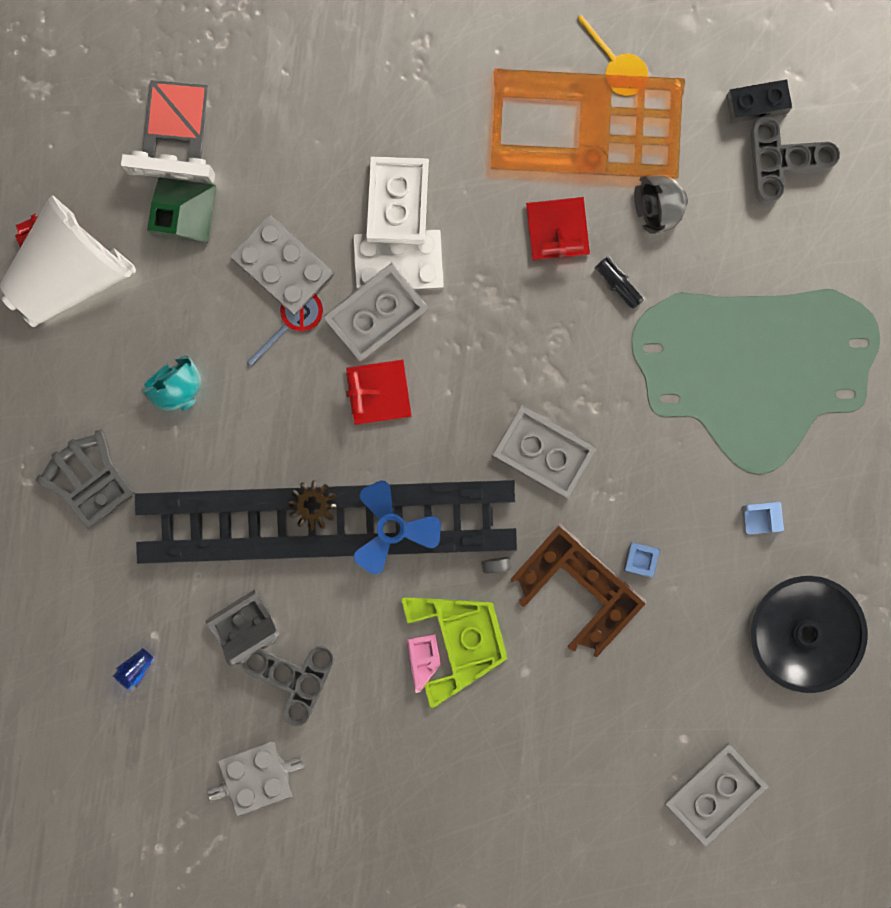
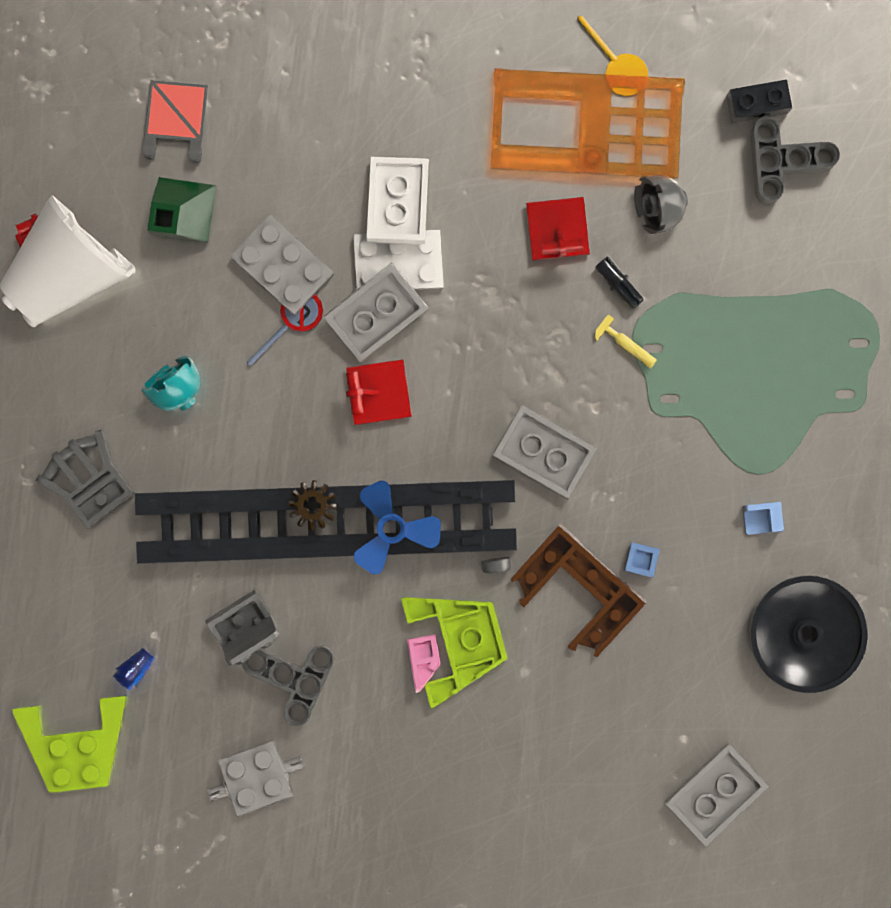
white plate [121,151,215,185] -> none
none -> lime wing [12,695,127,793]
none -> light yellow piece [595,315,657,369]

